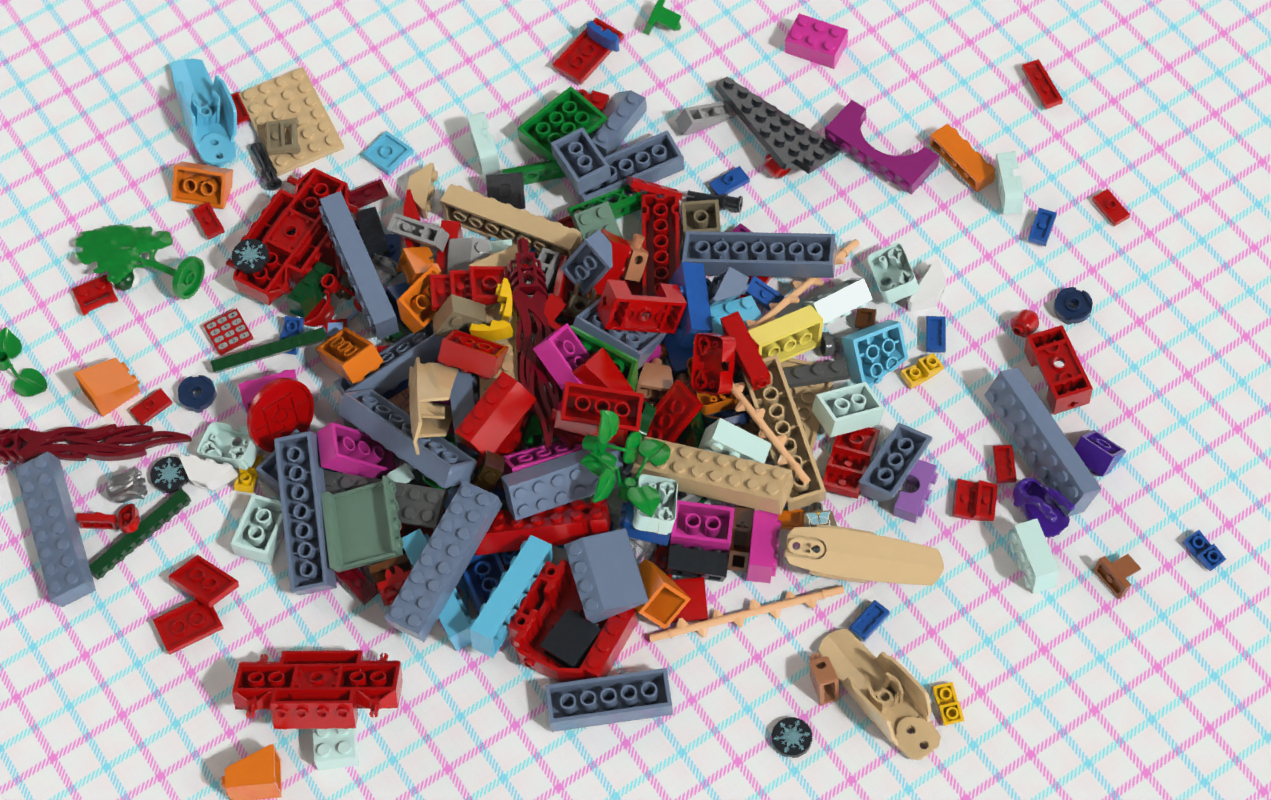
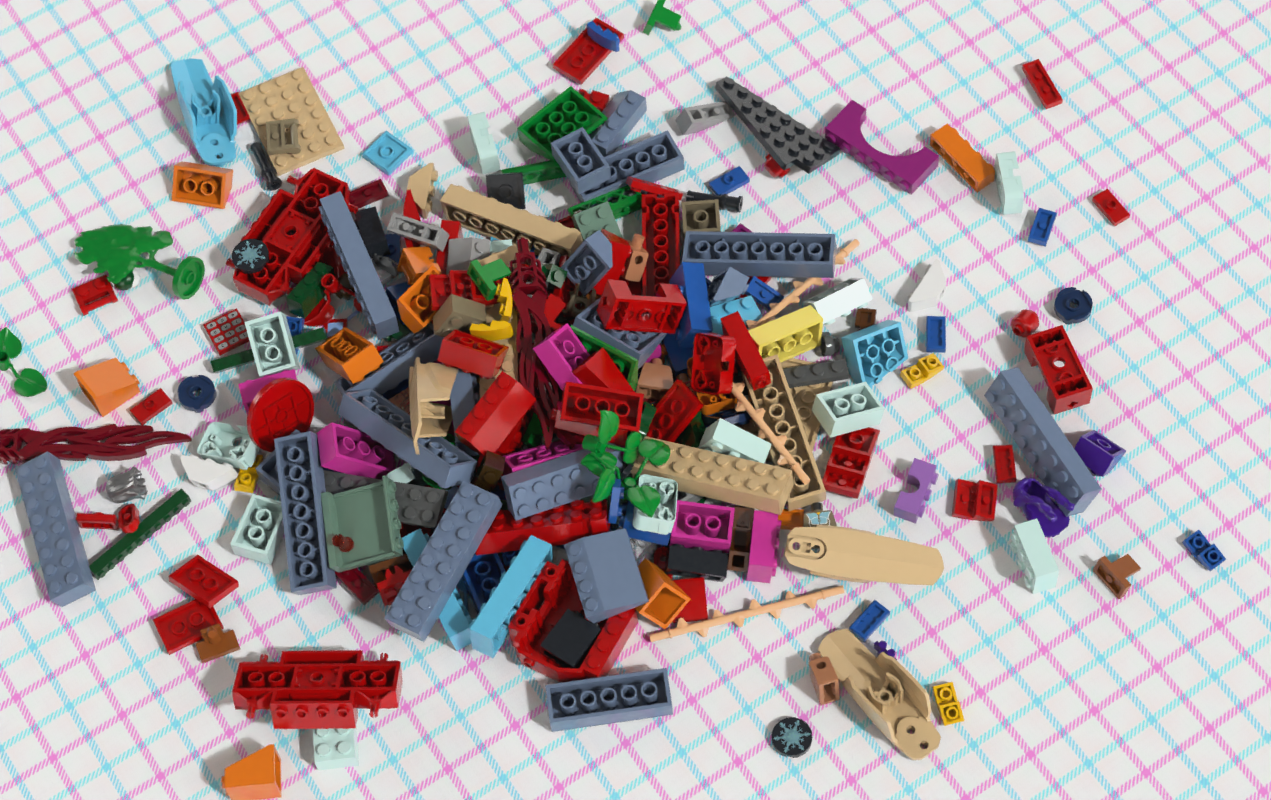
black tile [150,456,189,493] -> none
red plate [192,202,225,240] -> none
dark pink brick [785,13,848,69] -> none
sand blue slope [859,422,933,502] -> none
light aqua axle [867,243,920,304] -> none
none -> dark orange piece [195,624,241,663]
none -> light aqua brick [244,311,300,378]
none -> clear red pin [332,534,354,552]
none -> green piece [467,258,511,301]
none -> dark green brick [536,264,568,289]
none -> blue plate [608,479,625,524]
none -> dark purple piece [874,641,897,660]

